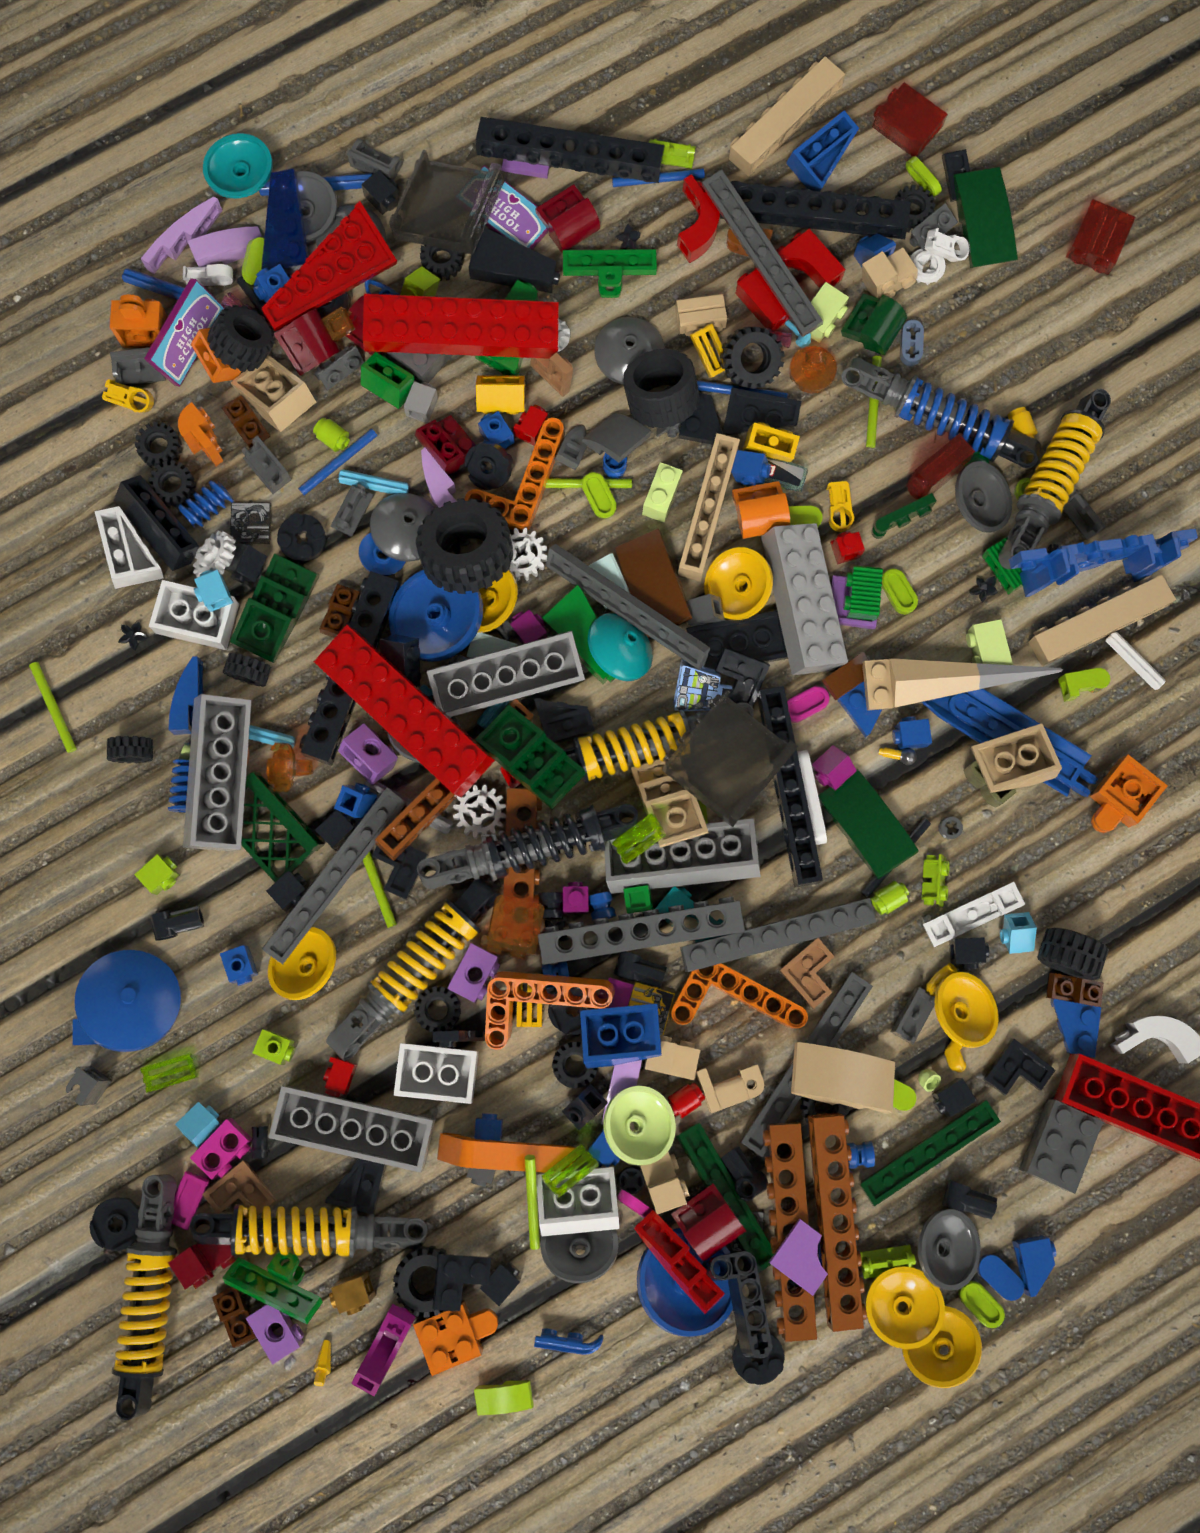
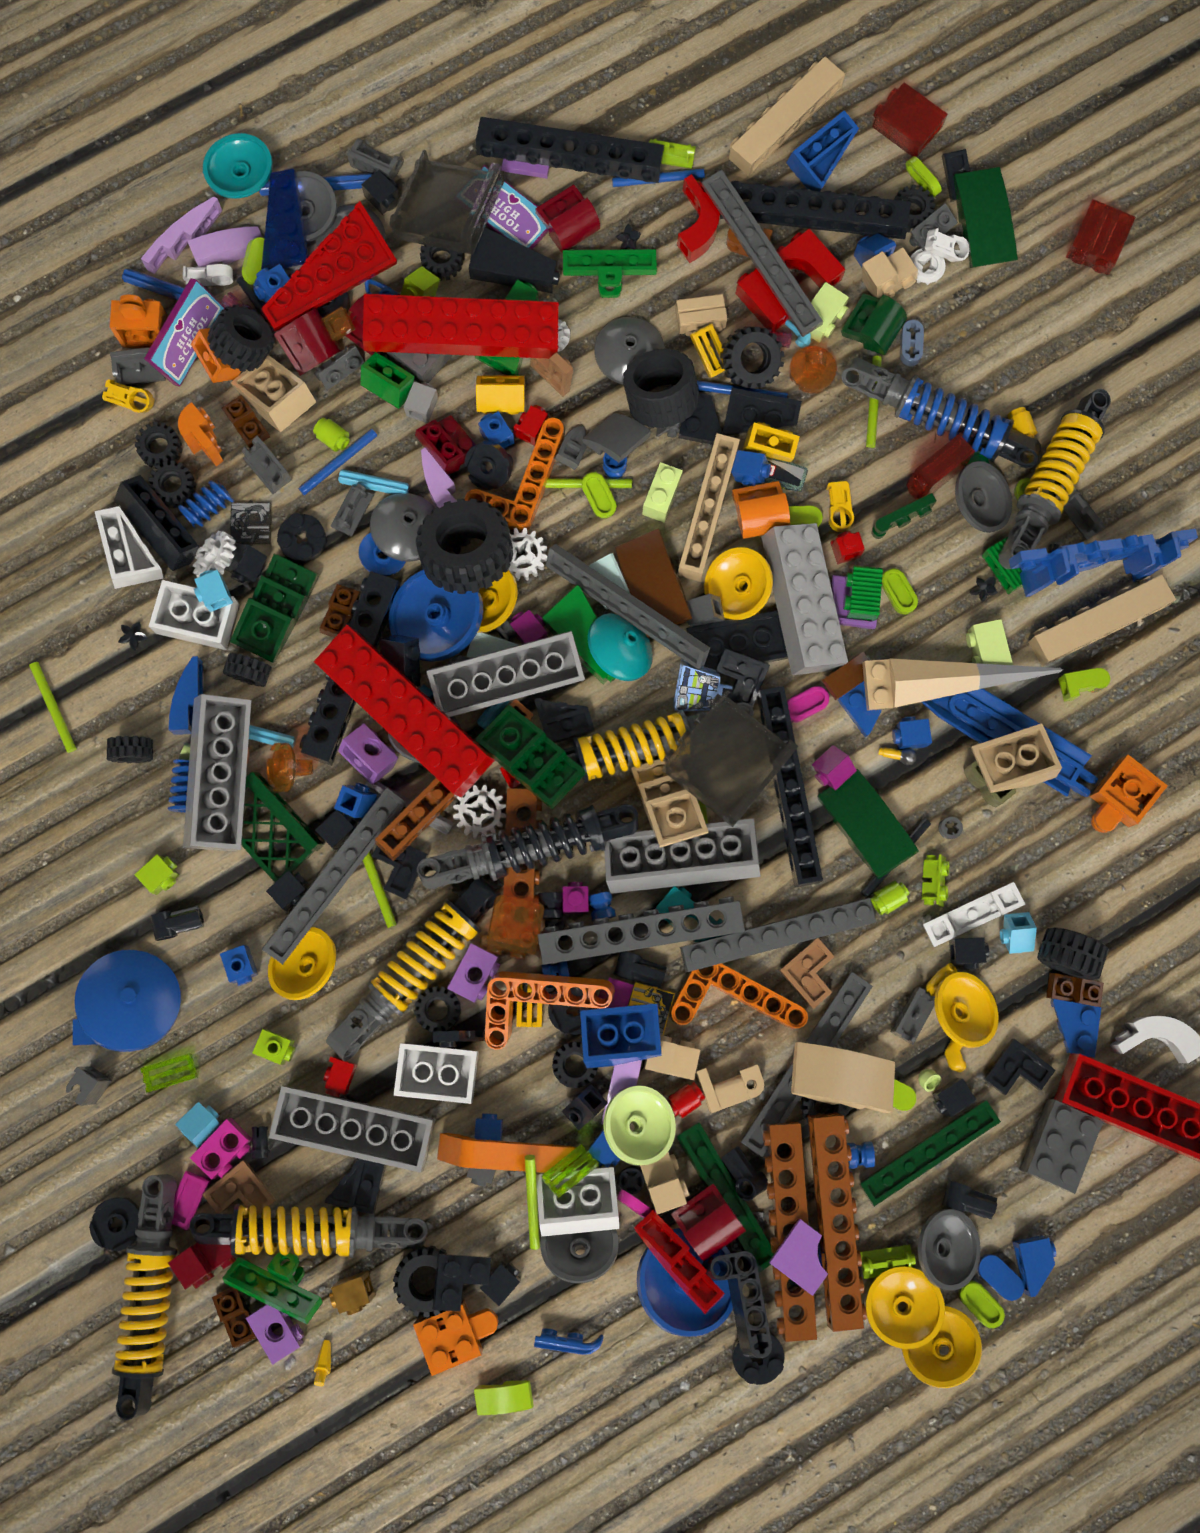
magenta arch [351,1304,416,1396] -> none
clear neon green tile [612,813,666,864] -> none
green tile [623,885,653,914] -> none
white beam [797,750,827,845] -> none
white axle [1106,631,1166,690] -> none

